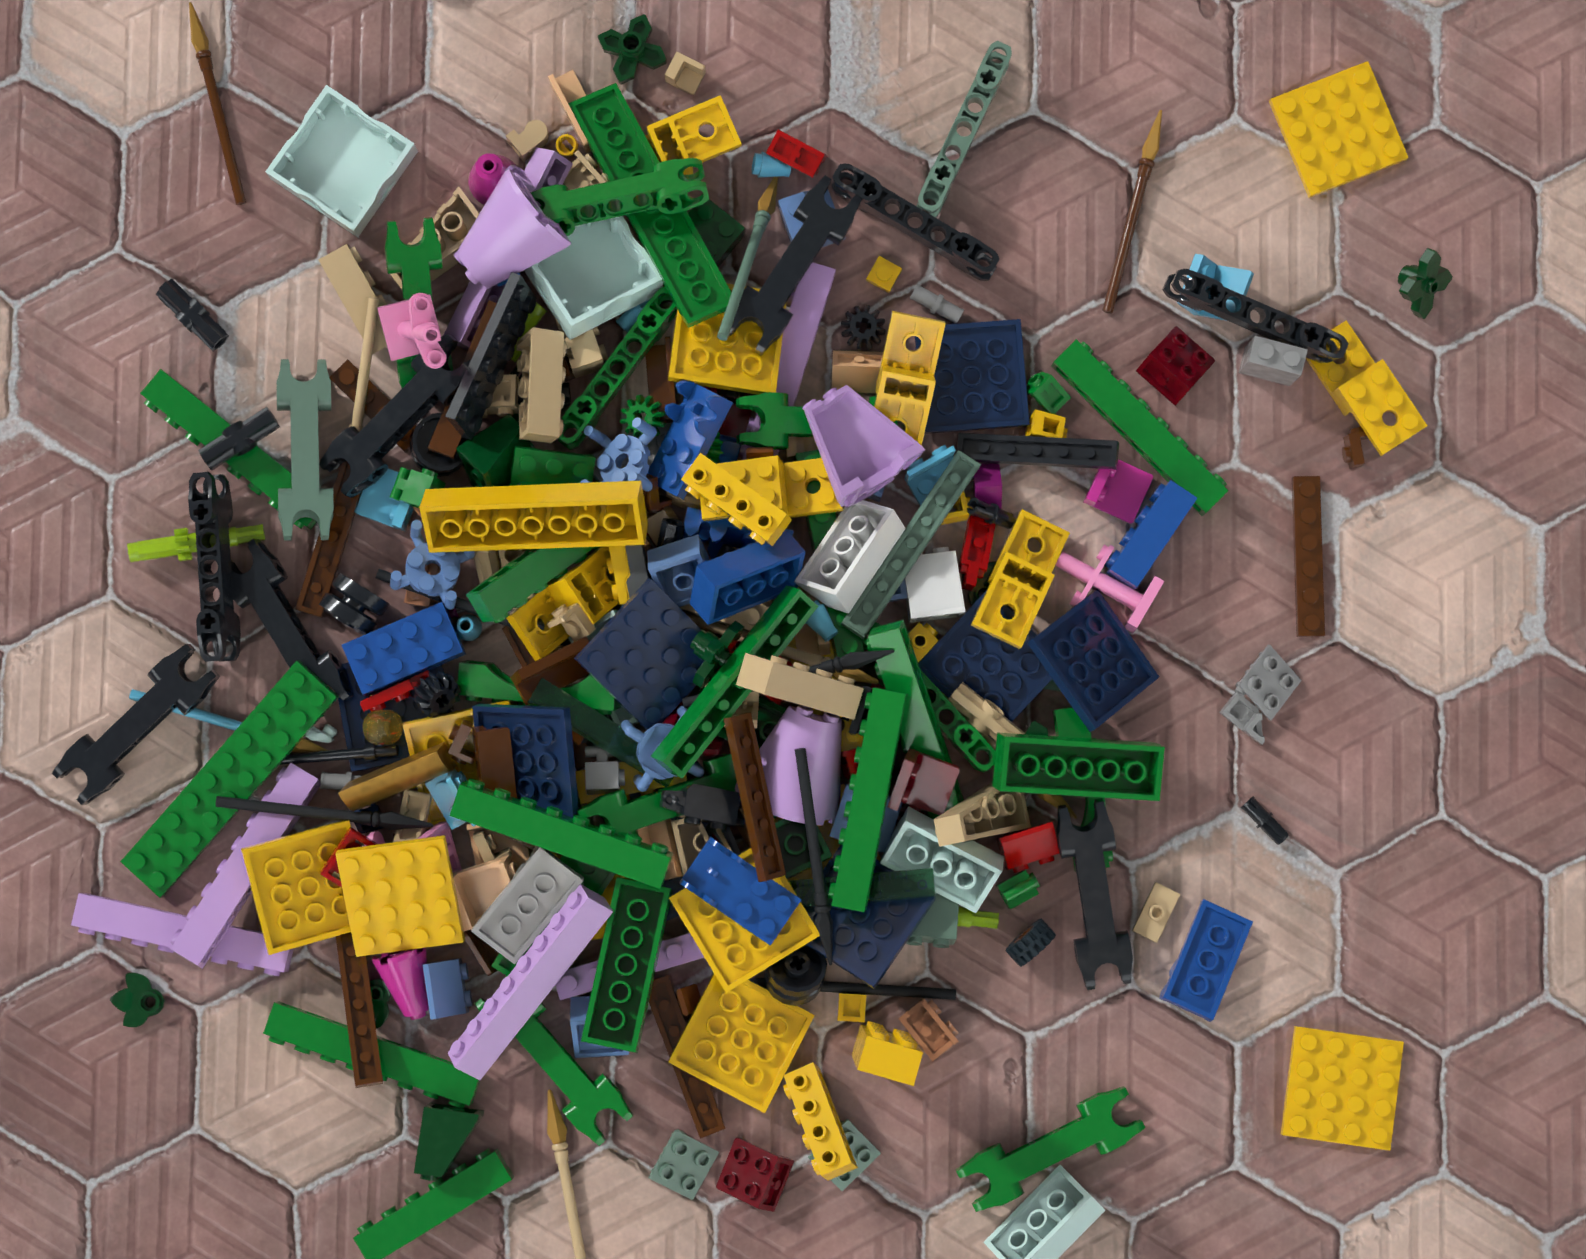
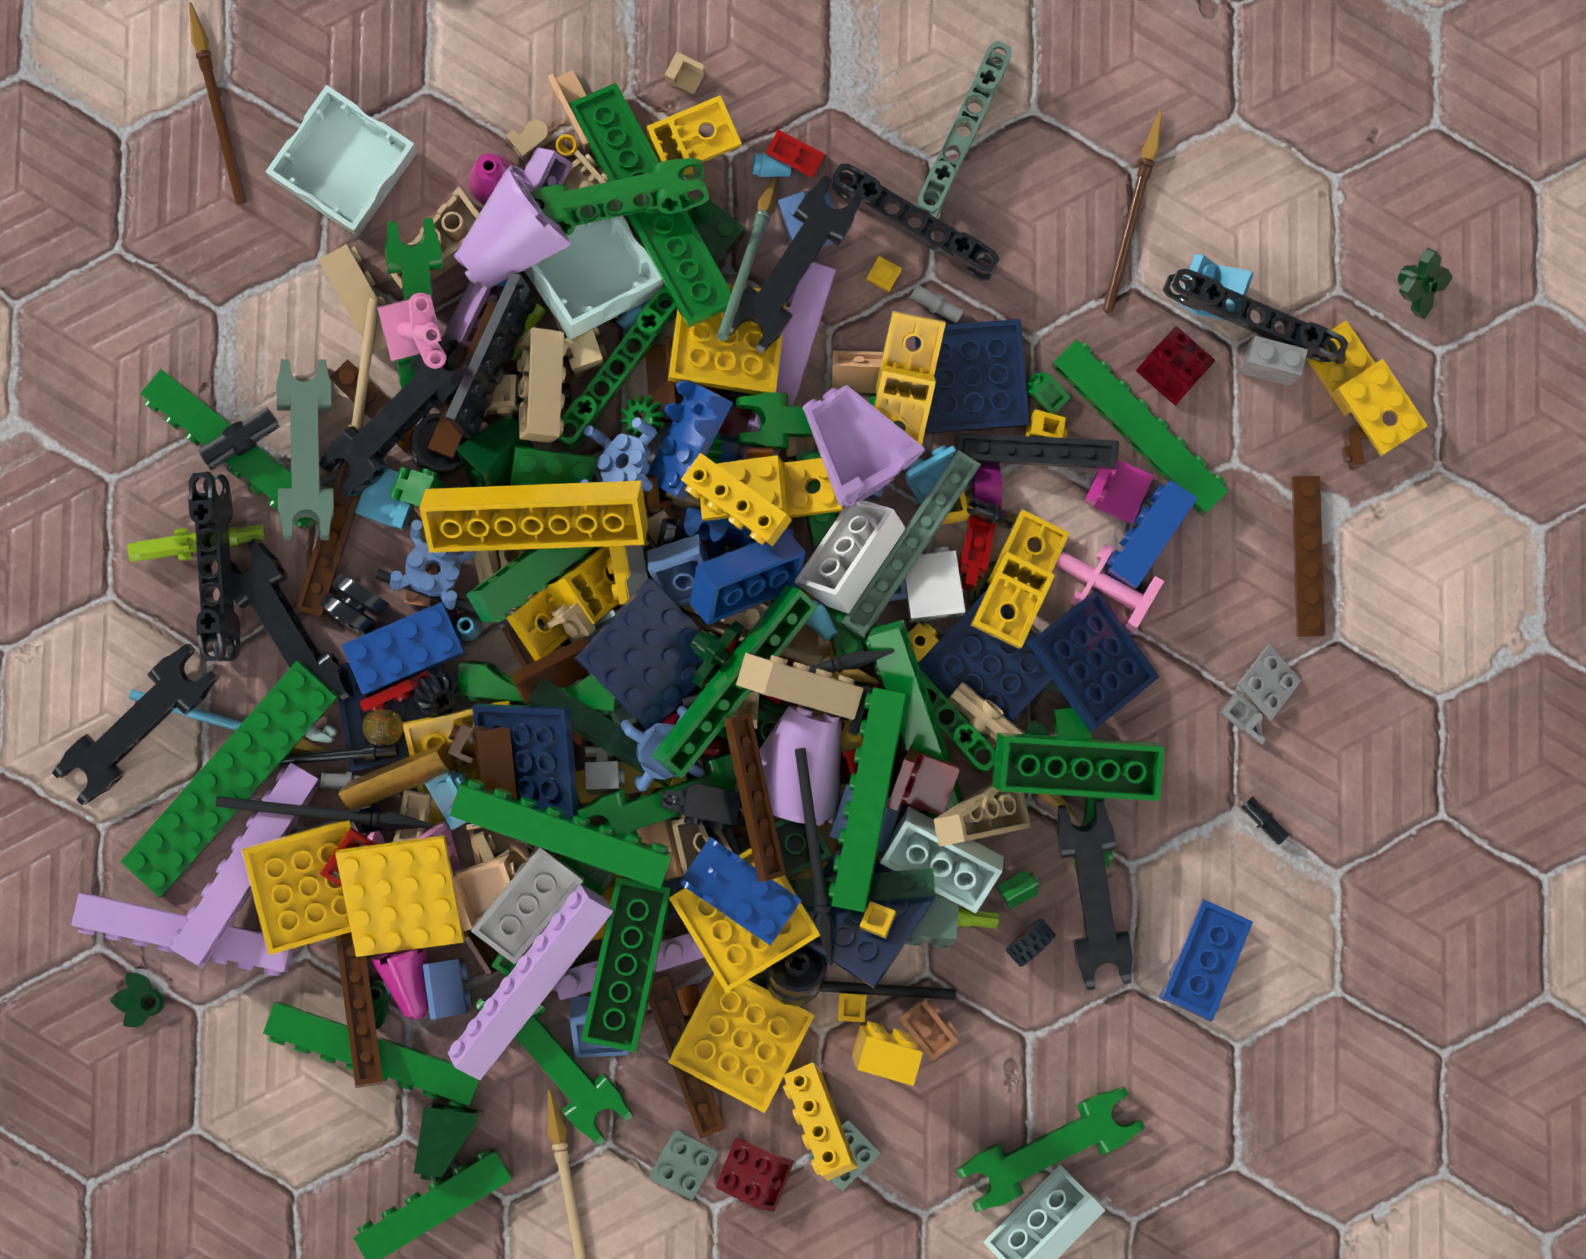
black piece [156,279,229,351] -> none
dark green plant [598,14,667,85] -> none
black gear [841,305,886,351] -> none
red slope [996,822,1060,873] -> none
tan plate [1132,882,1180,943] -> none
yellow plate [1269,61,1409,198] -> none
yellow plate [1281,1026,1404,1151] -> none
none -> yellow plate [860,901,896,939]

